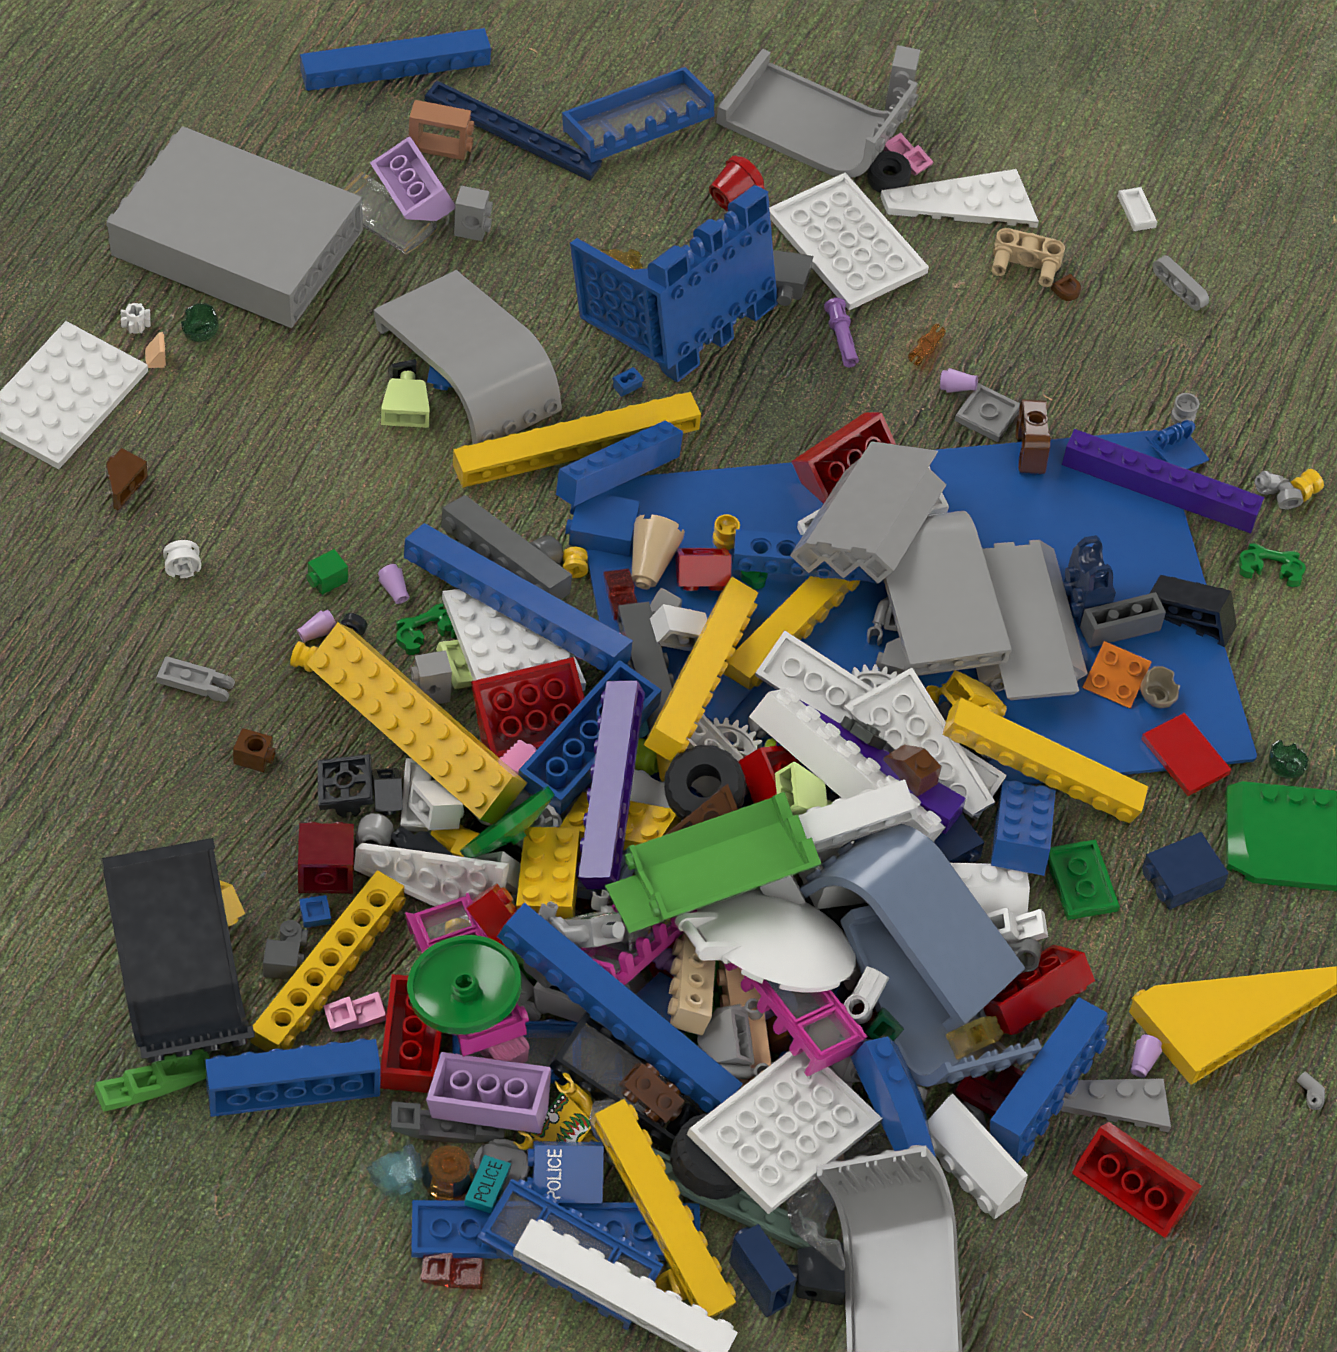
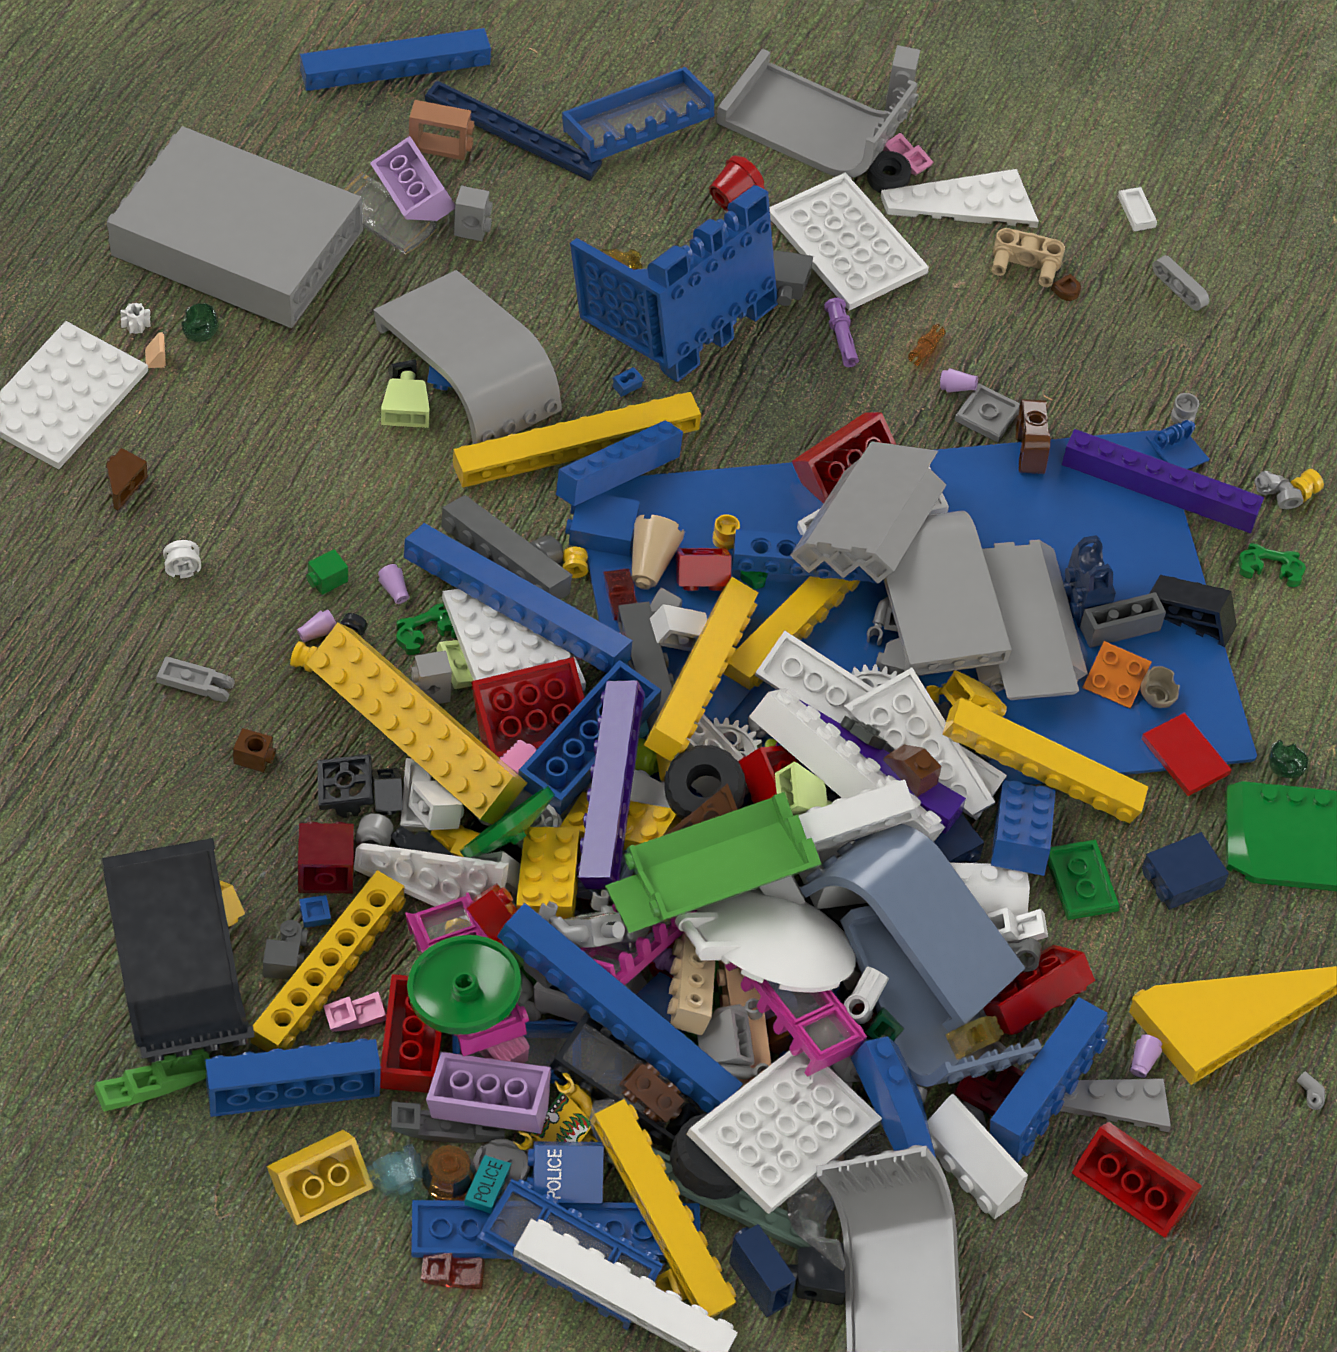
none -> yellow slope [267,1130,373,1225]

